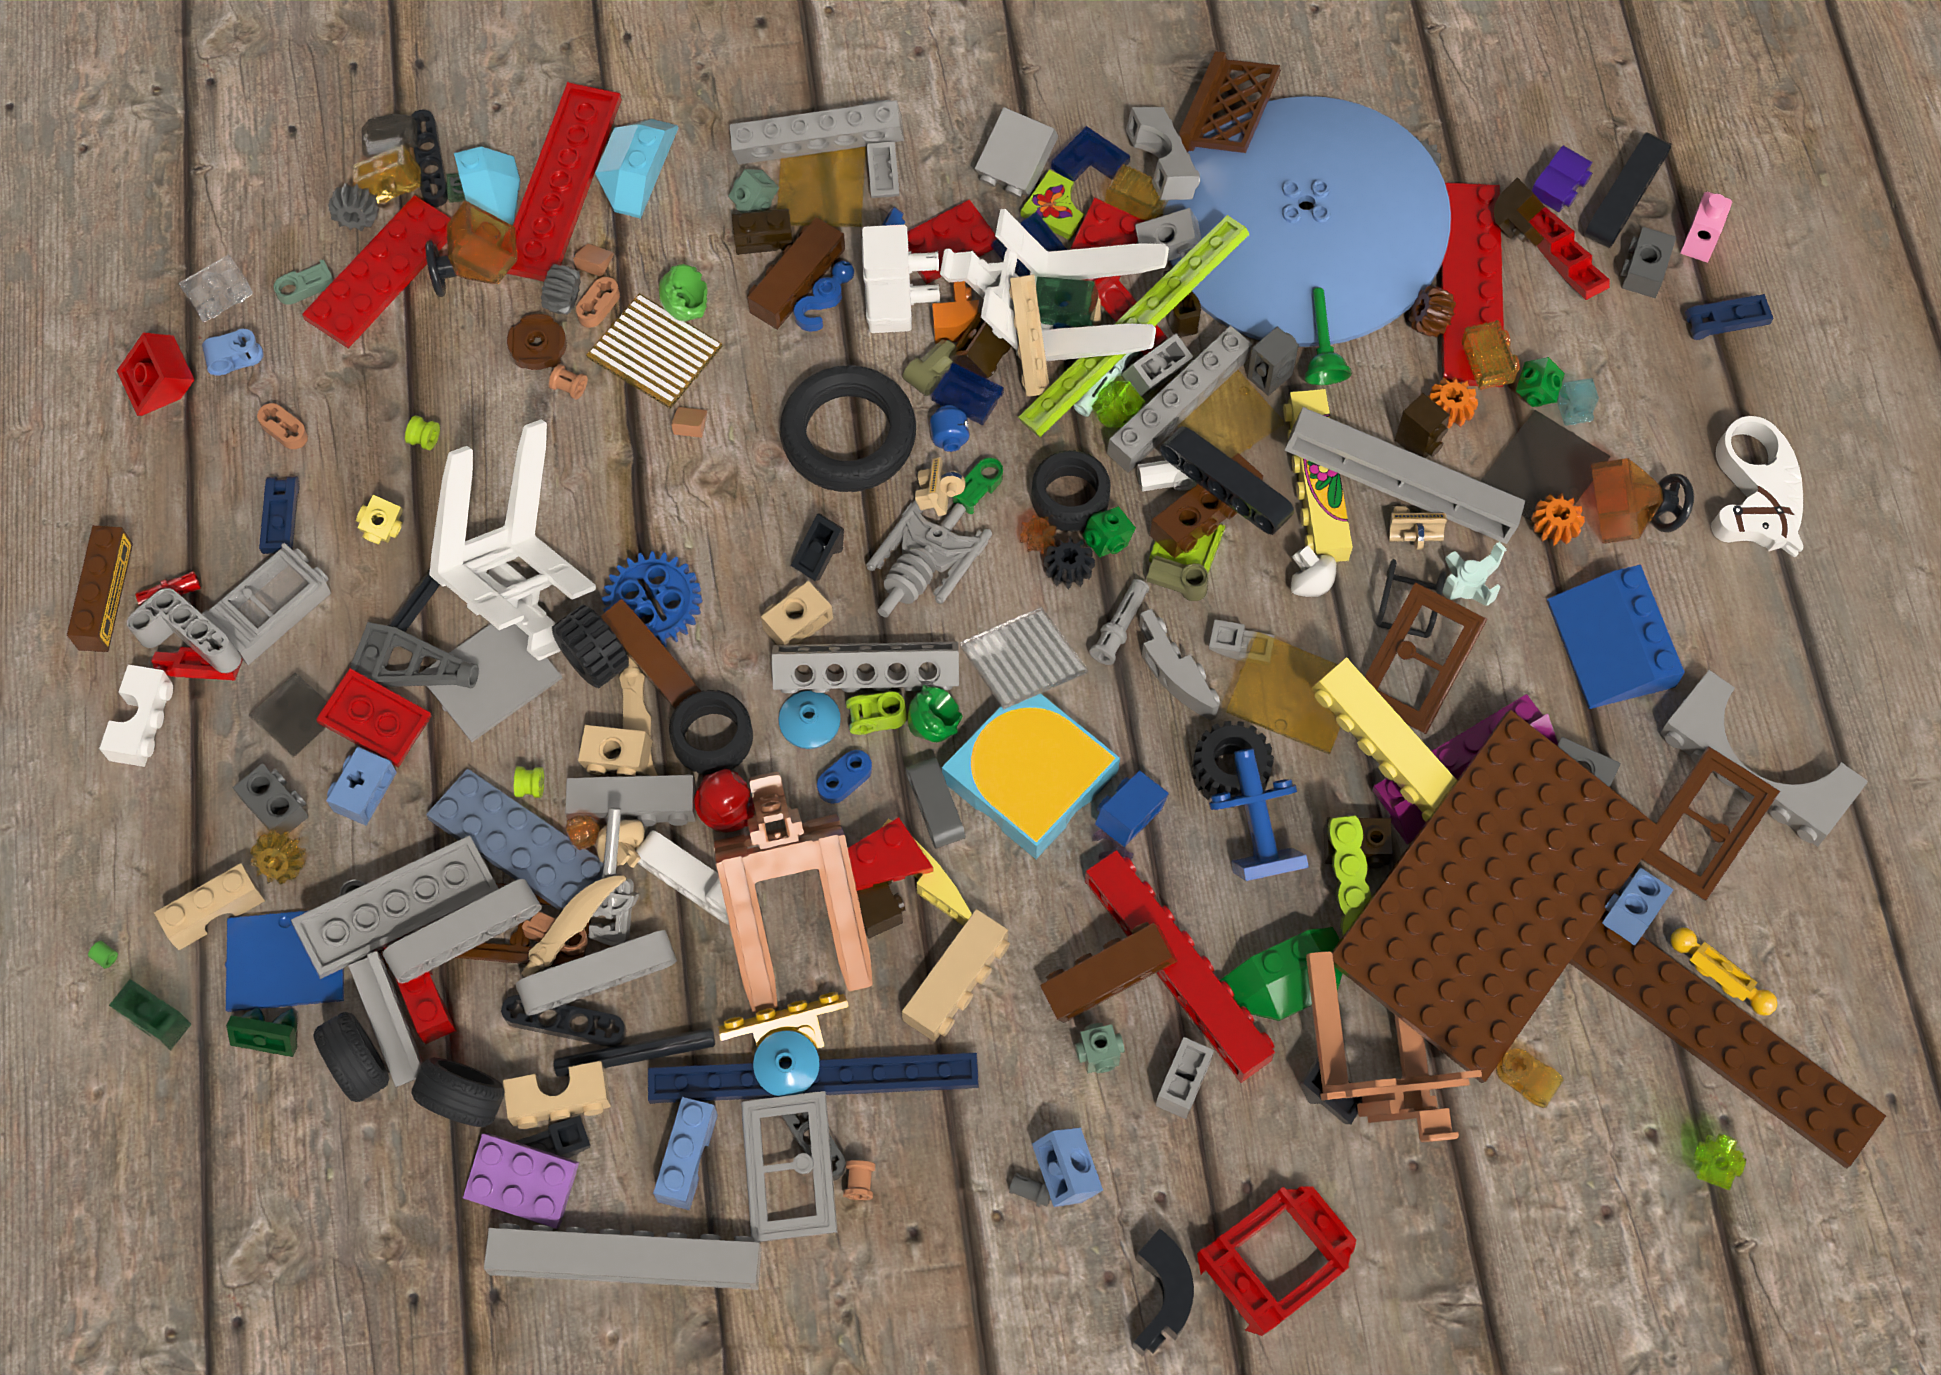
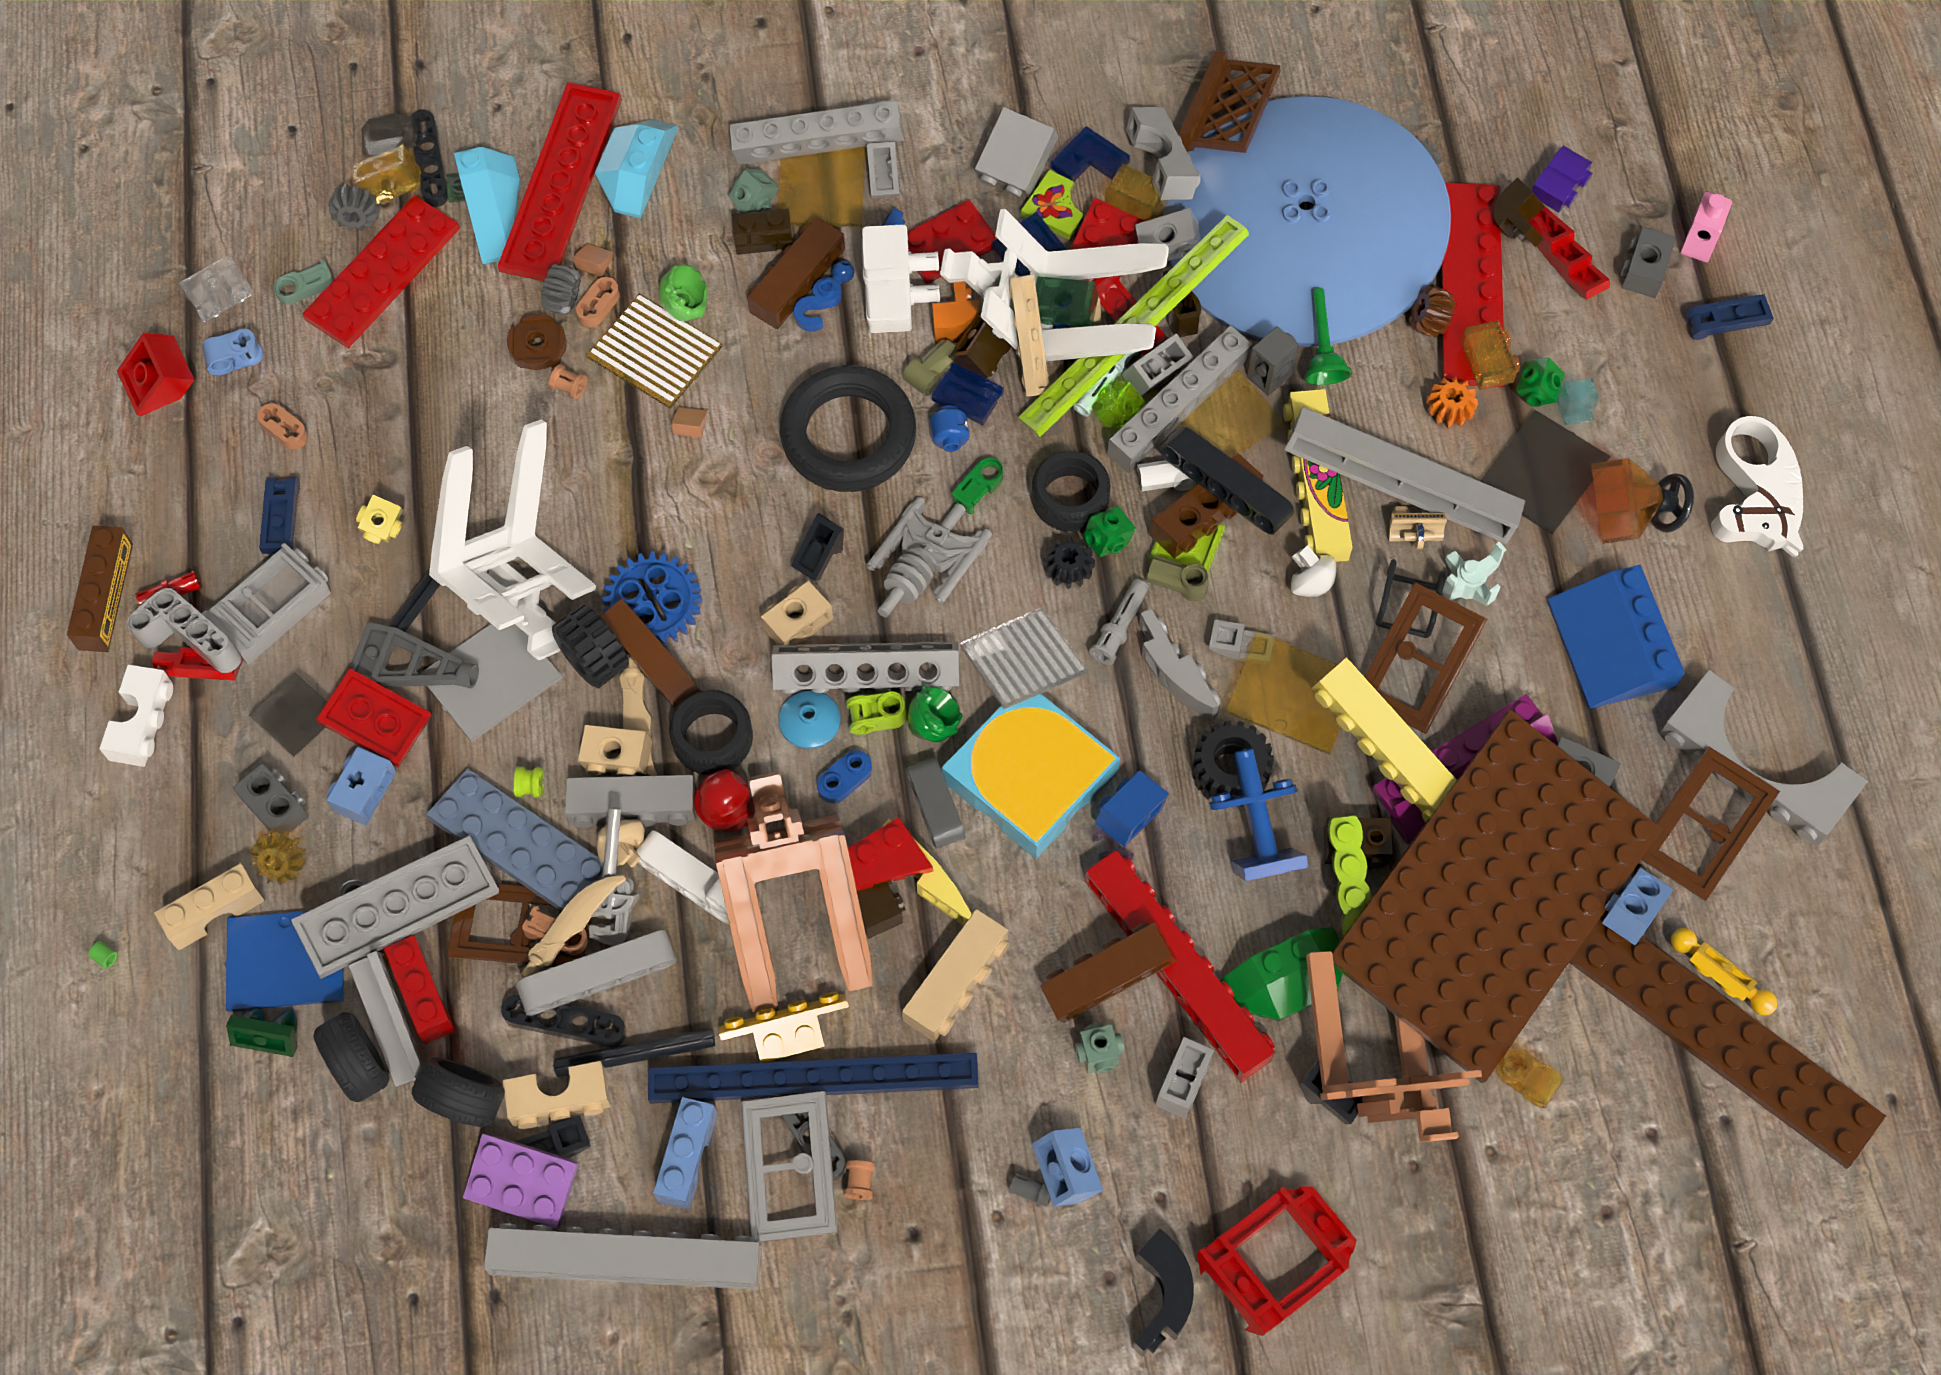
clear green brick [109,979,191,1050] -> none
light grey beam [382,879,542,983] -> none
lime wheel [405,415,440,451] -> none
clear orange piece [425,200,517,297] -> none
clear orange piece [566,814,600,850] -> none
dark azure dish [753,1031,819,1097] -> none
tan hips [915,457,965,516] -> none
clear orange gear [1019,515,1056,554] -> none
dark brown brick [1394,393,1450,458] -> none
orange gear [1531,493,1585,546] -> none
black beam [1584,132,1672,248] -> none
clear neon green brick [1693,1133,1746,1191] -> none

